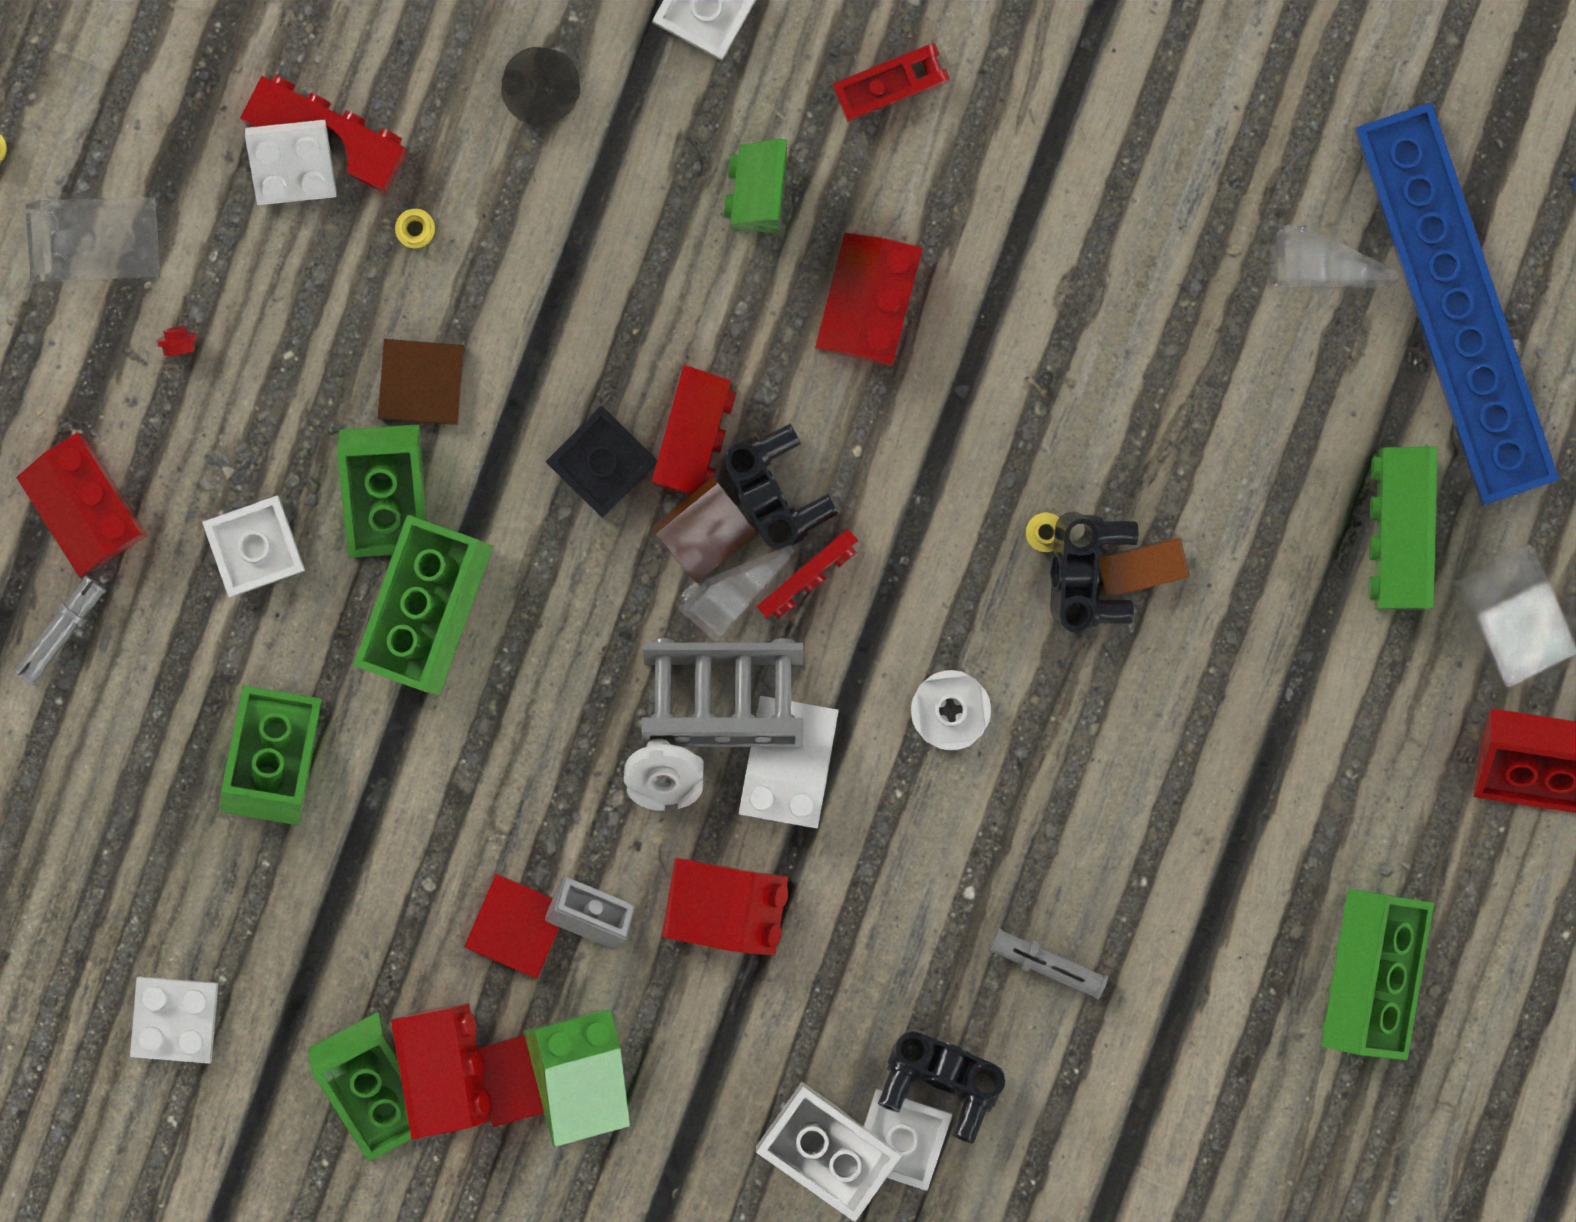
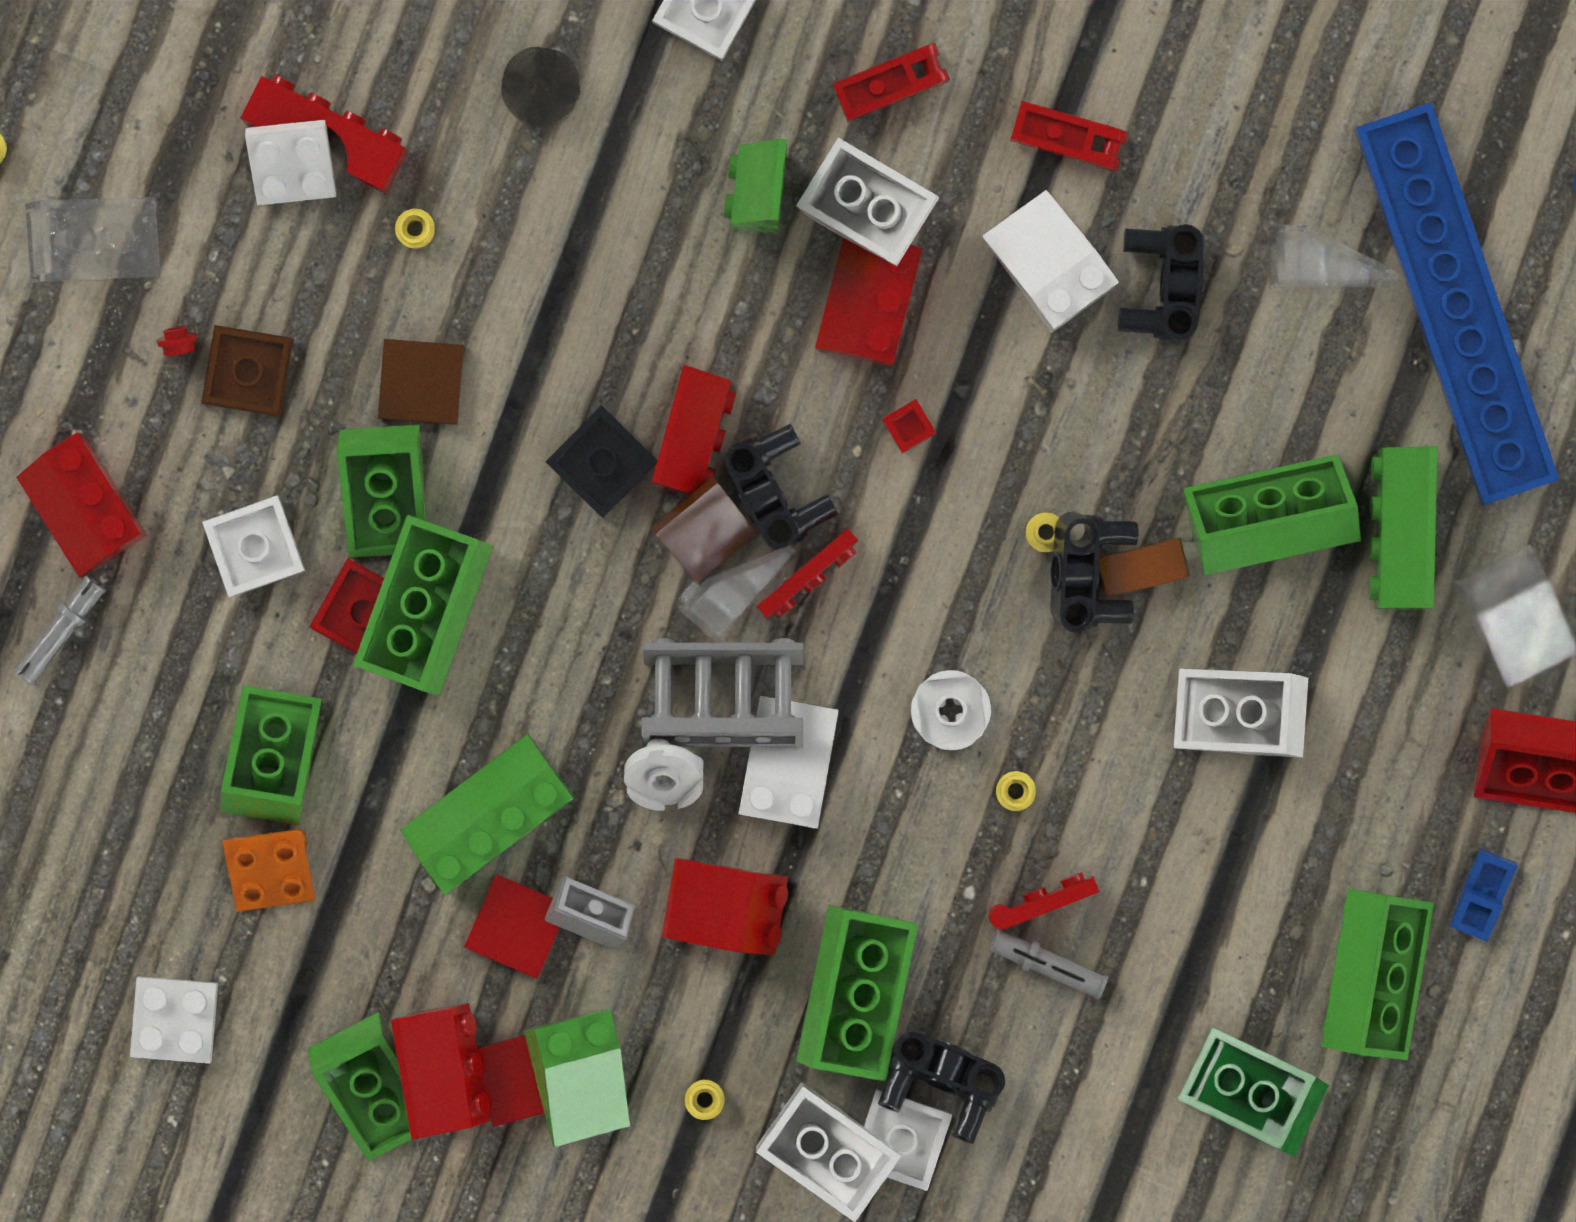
none -> reddish brown tile [201,325,294,417]
none -> orange hinge [222,828,316,912]
none -> red tile [309,558,384,654]
none -> bright green slope [400,734,576,895]
none -> light yellow plate [685,1080,725,1120]
none -> white slope [796,138,939,266]
none -> bright green slope [796,904,918,1082]
none -> red plate [882,399,936,454]
none -> white slope [982,190,1119,333]
none -> red plate [988,872,1100,930]
none -> light yellow plate [996,771,1036,811]
none -> red plate [1010,101,1128,172]
none -> black piece [1118,224,1204,343]
none -> white slope [1174,669,1308,757]
none -> green slope [1178,1028,1329,1157]
none -> bright green slope [1183,454,1361,575]
none -> blue slope [1450,848,1518,942]

